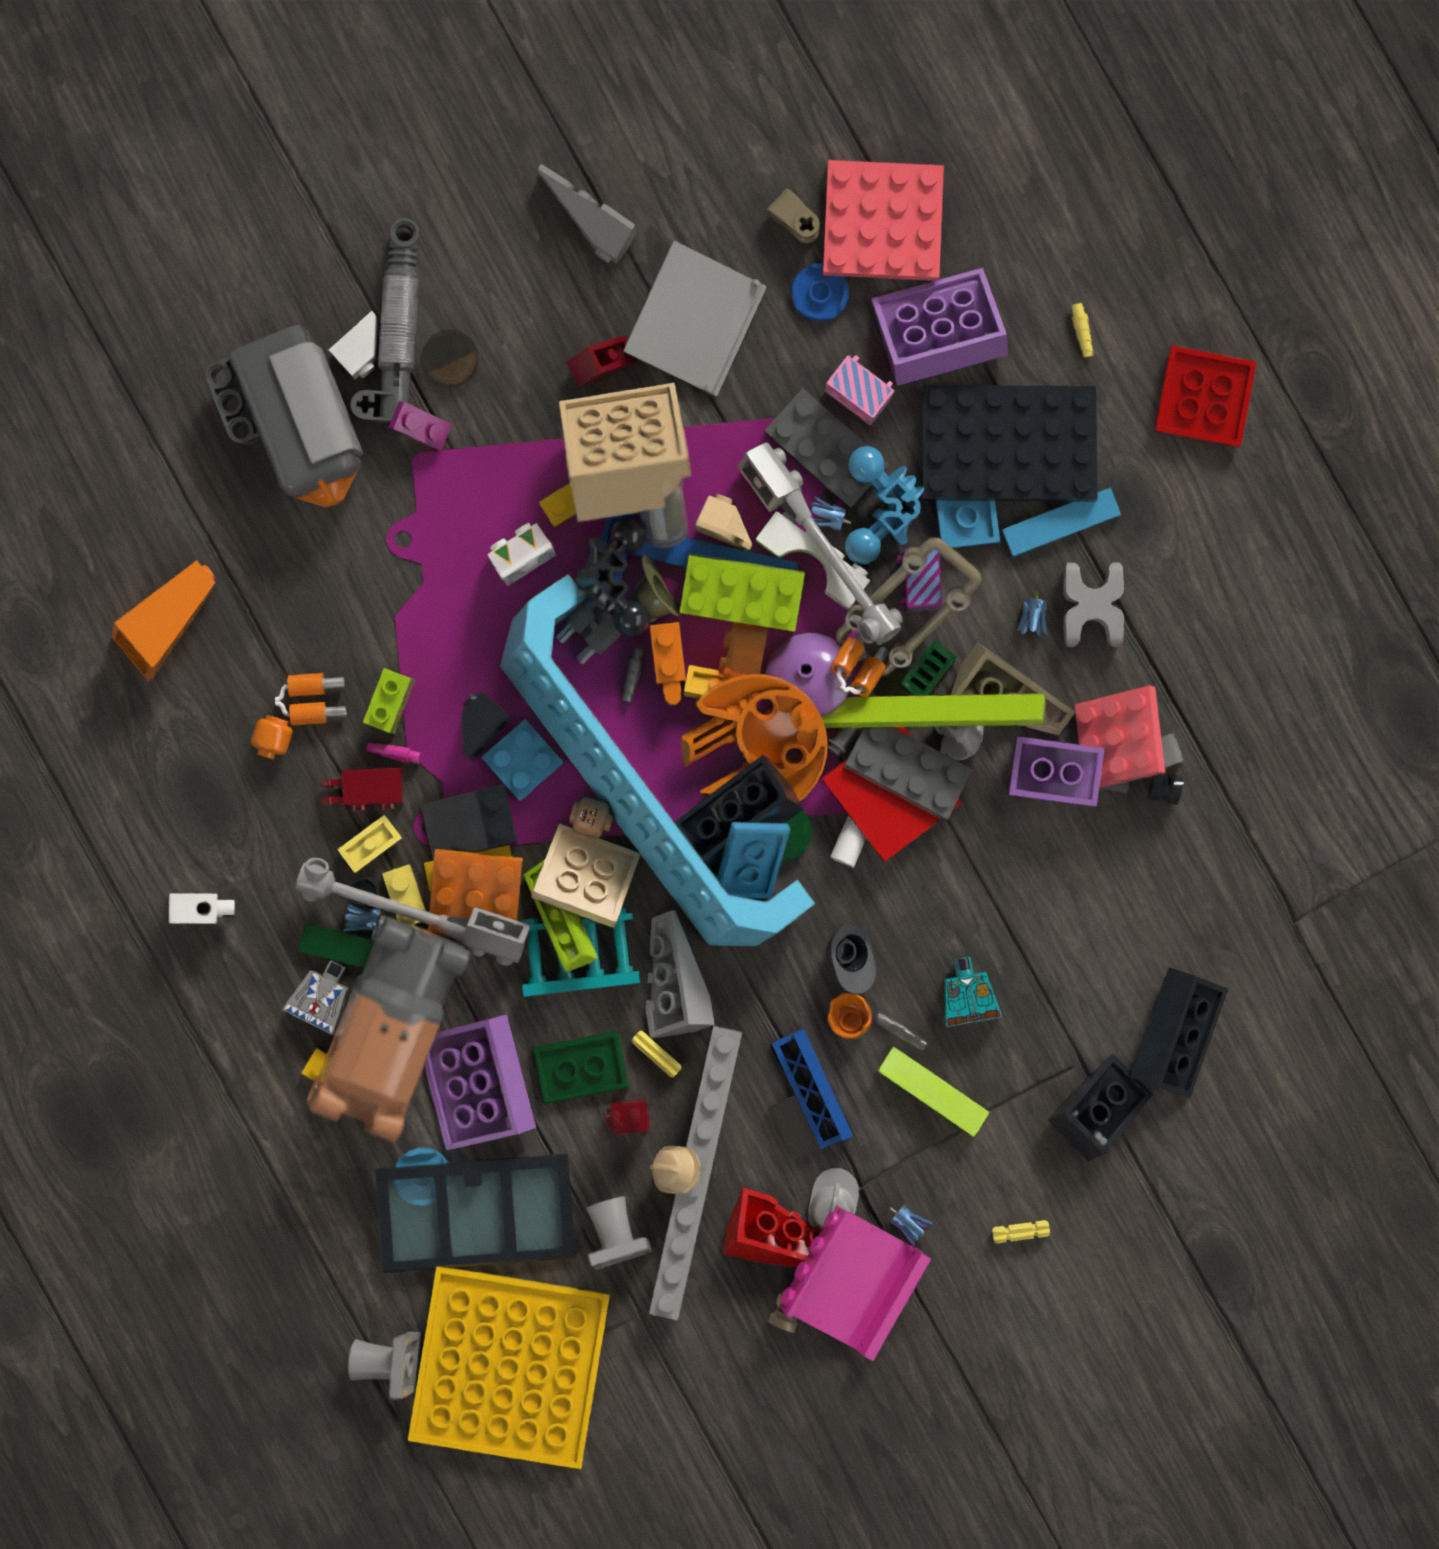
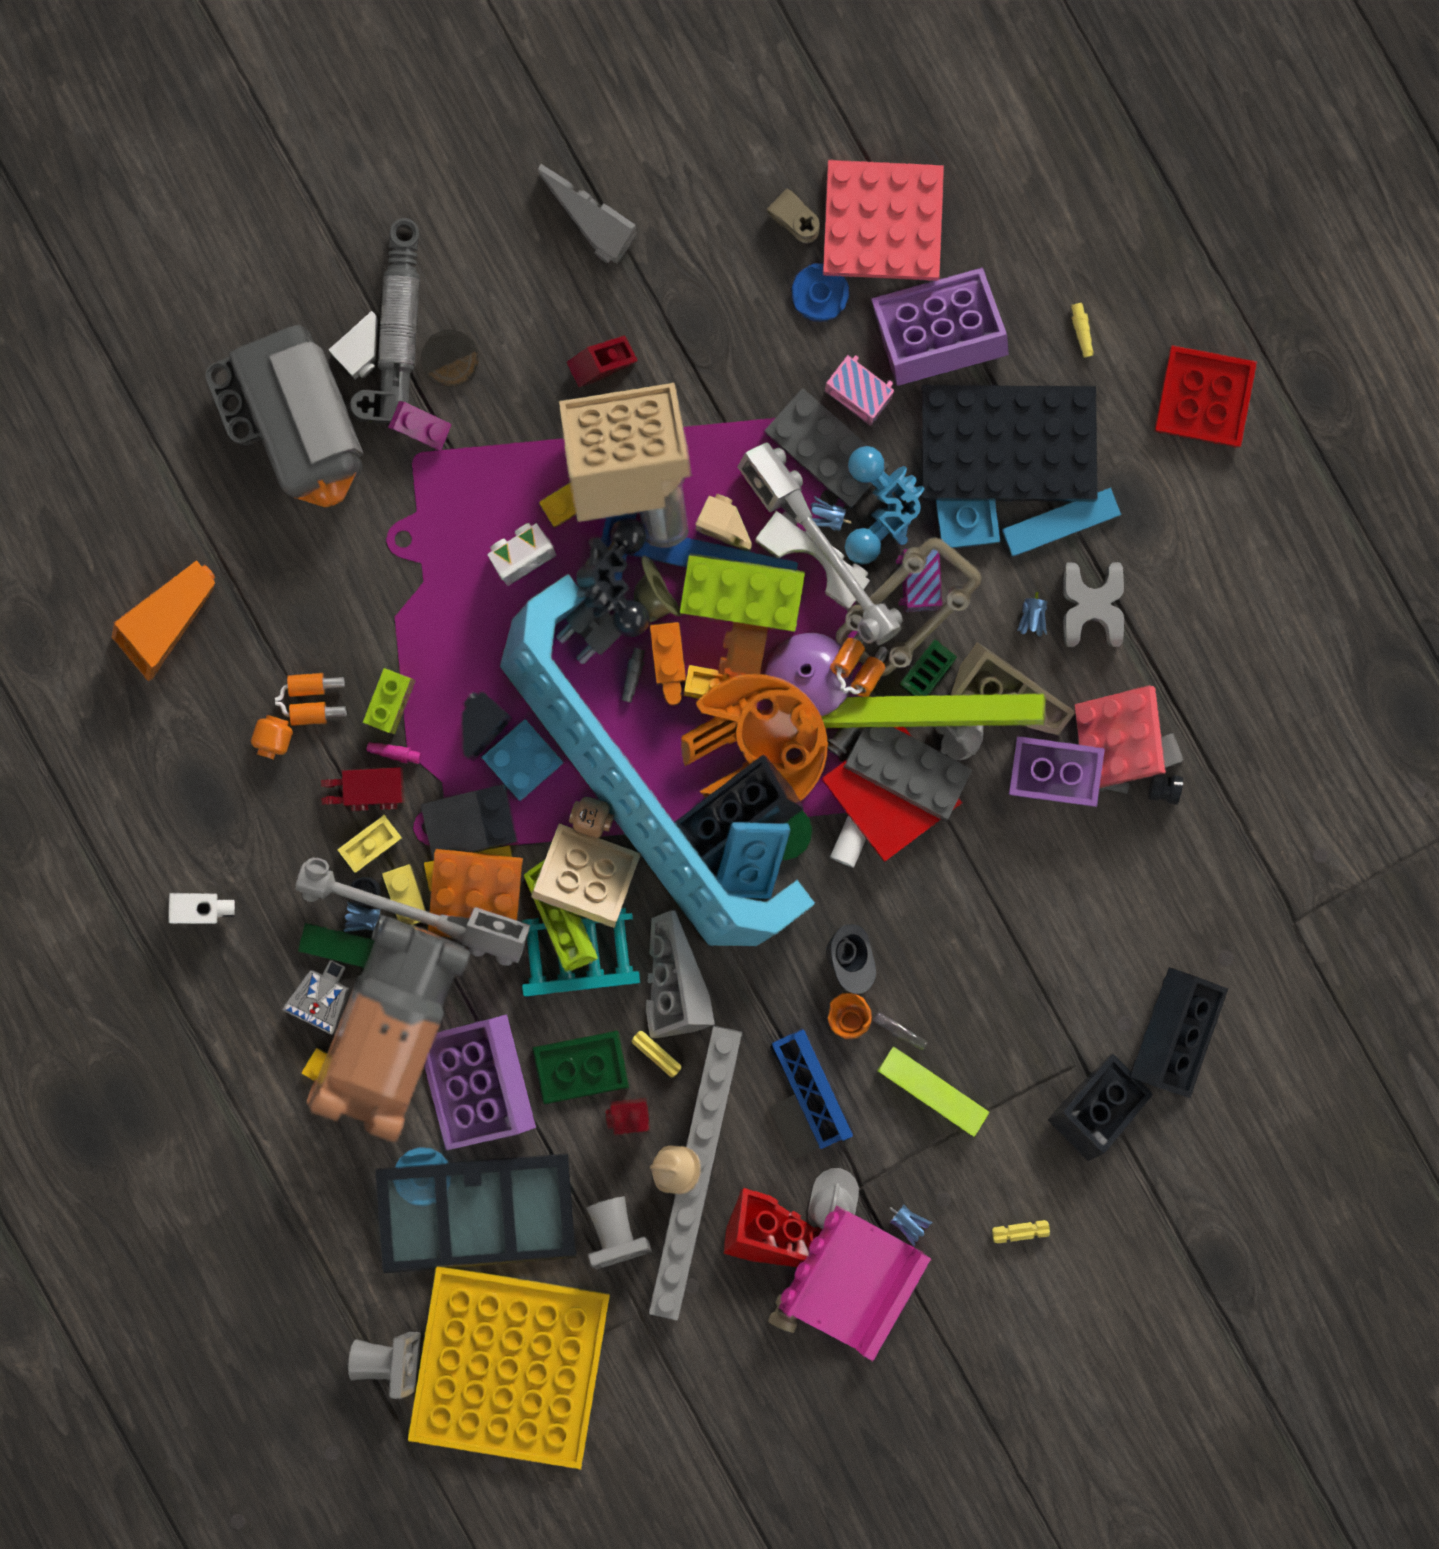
light grey container [623,241,767,396] -> none
torso [944,957,1002,1027] -> none

